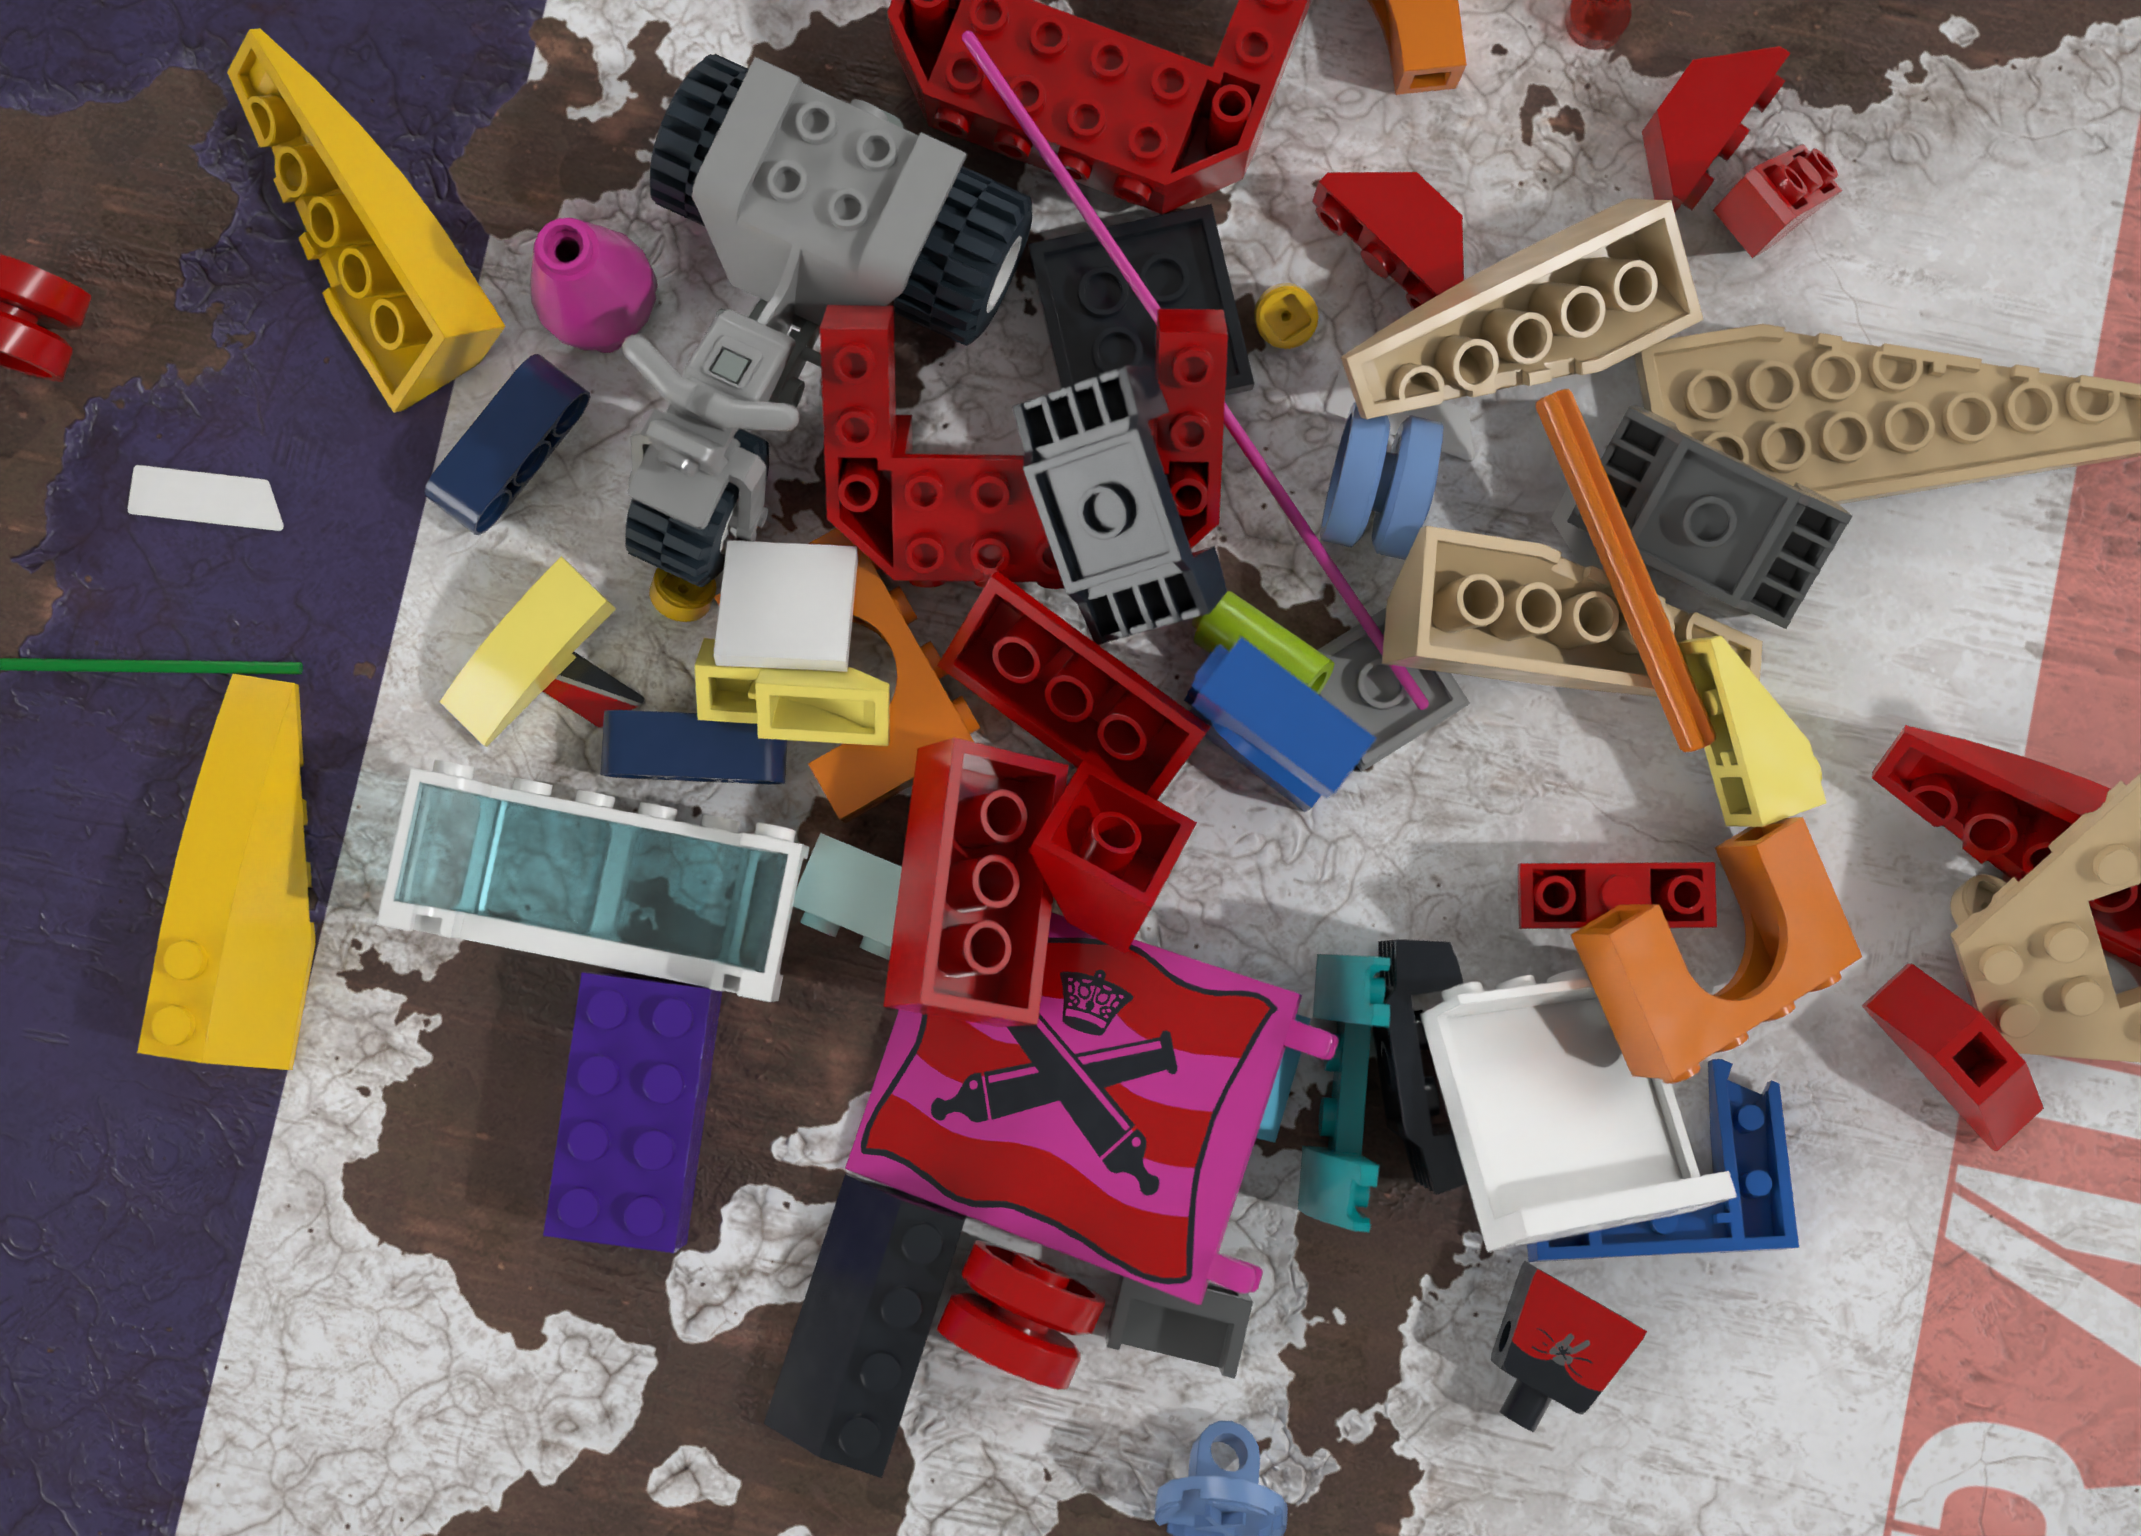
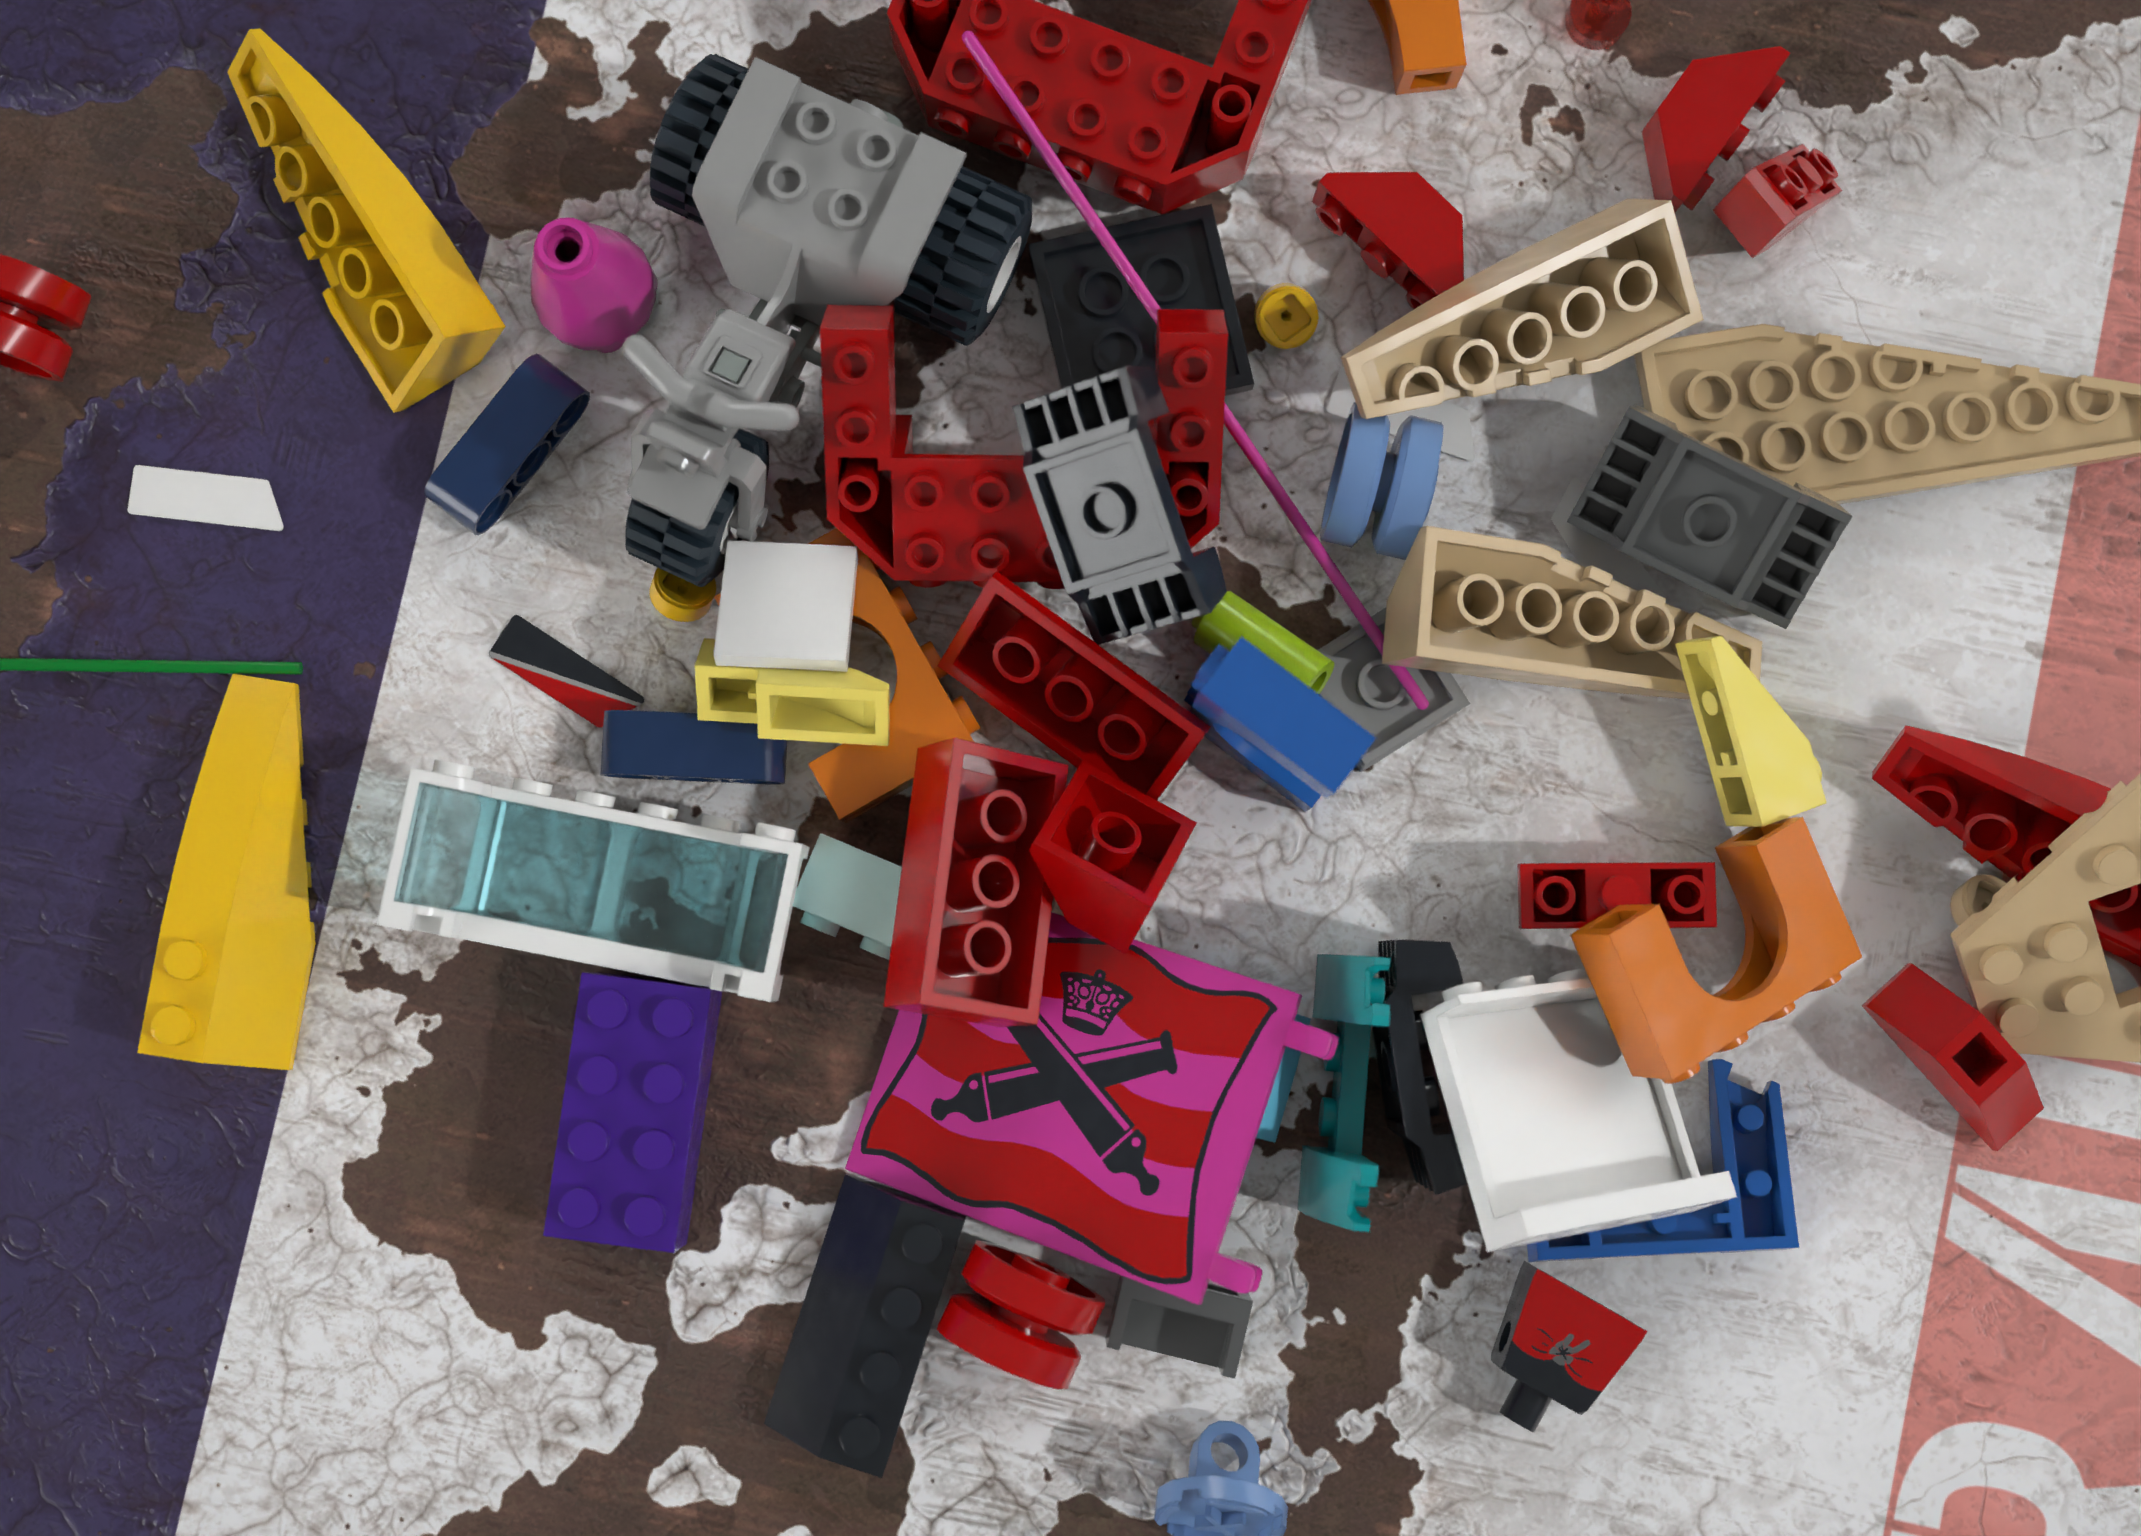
light yellow slope [439,557,616,747] -> none
orange axle [1536,389,1716,752] -> none

